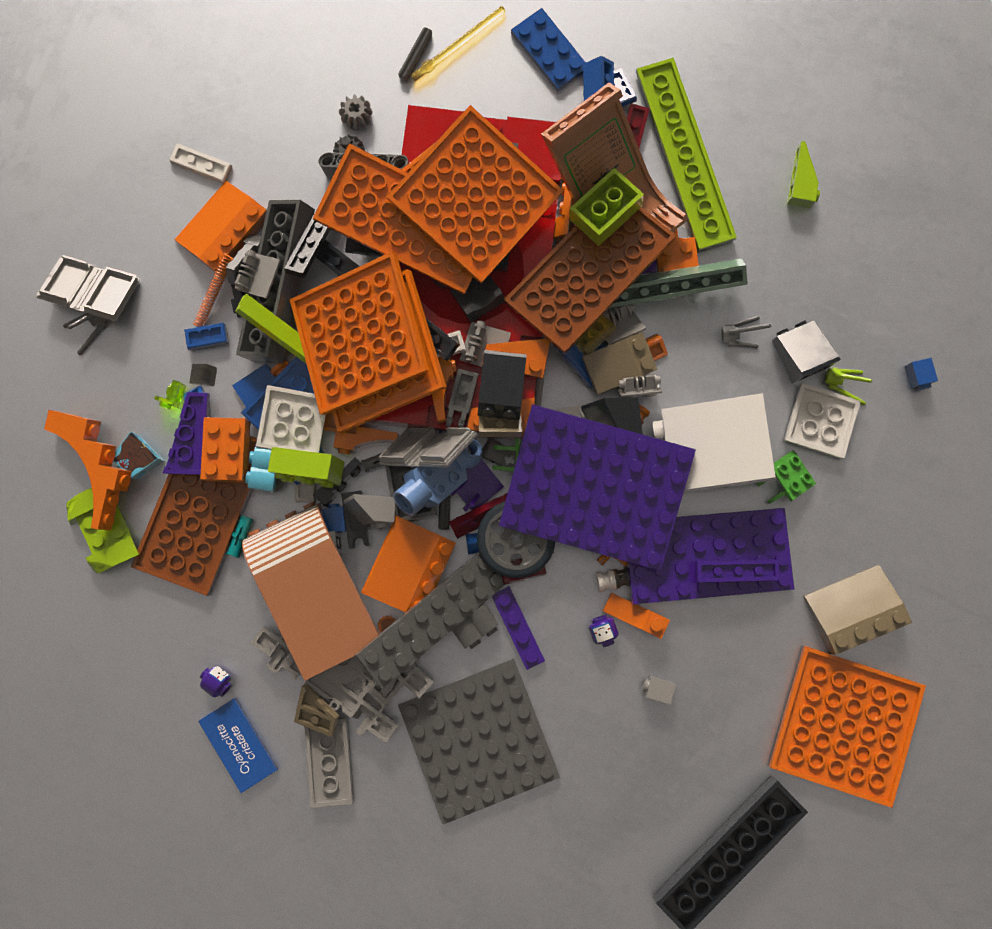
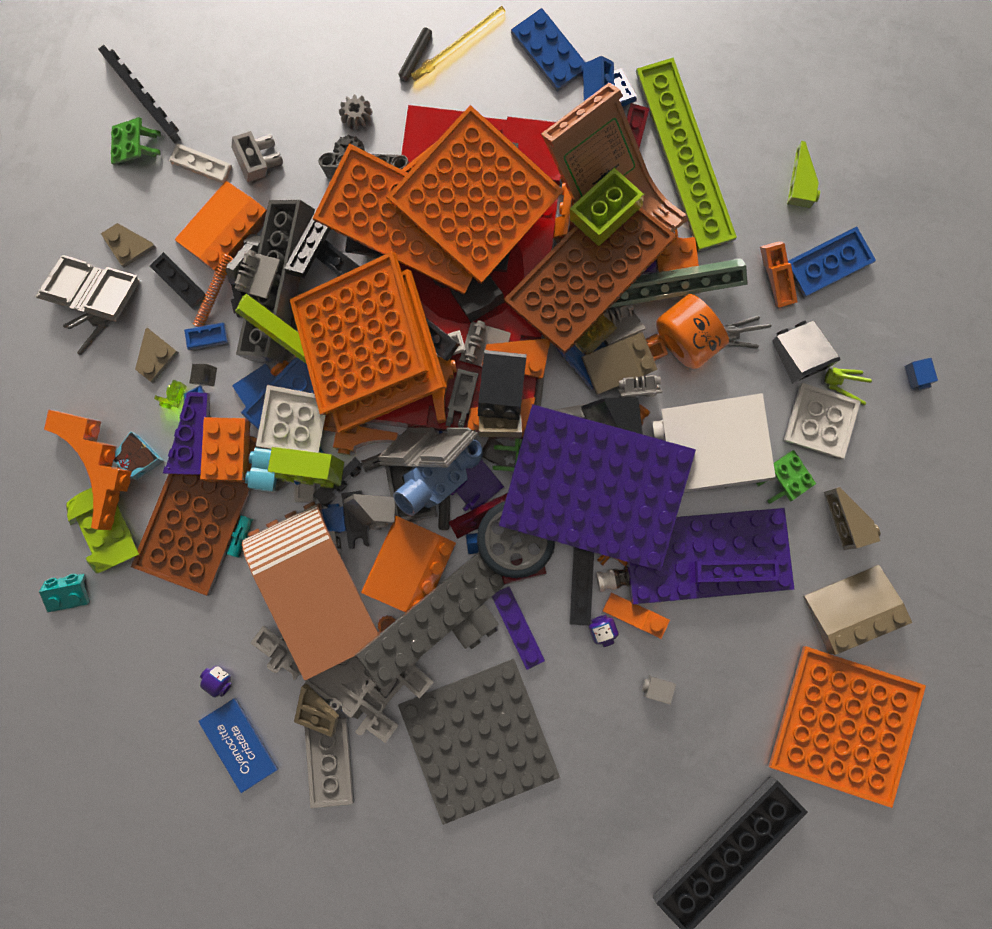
none -> teal bracket [39,574,90,613]
none -> black plate [98,45,181,144]
none -> dark tan wing [101,223,156,268]
none -> bright green plate [111,117,161,165]
none -> dark tan wing [135,328,179,383]
none -> black plate [150,252,206,309]
none -> light grey brick [231,131,283,182]
none -> black plate [569,547,594,626]
none -> orange piece [656,294,729,369]
none -> orange slope [760,242,798,308]
none -> blue plate [788,226,876,298]
none -> dark tan slope [824,487,881,550]

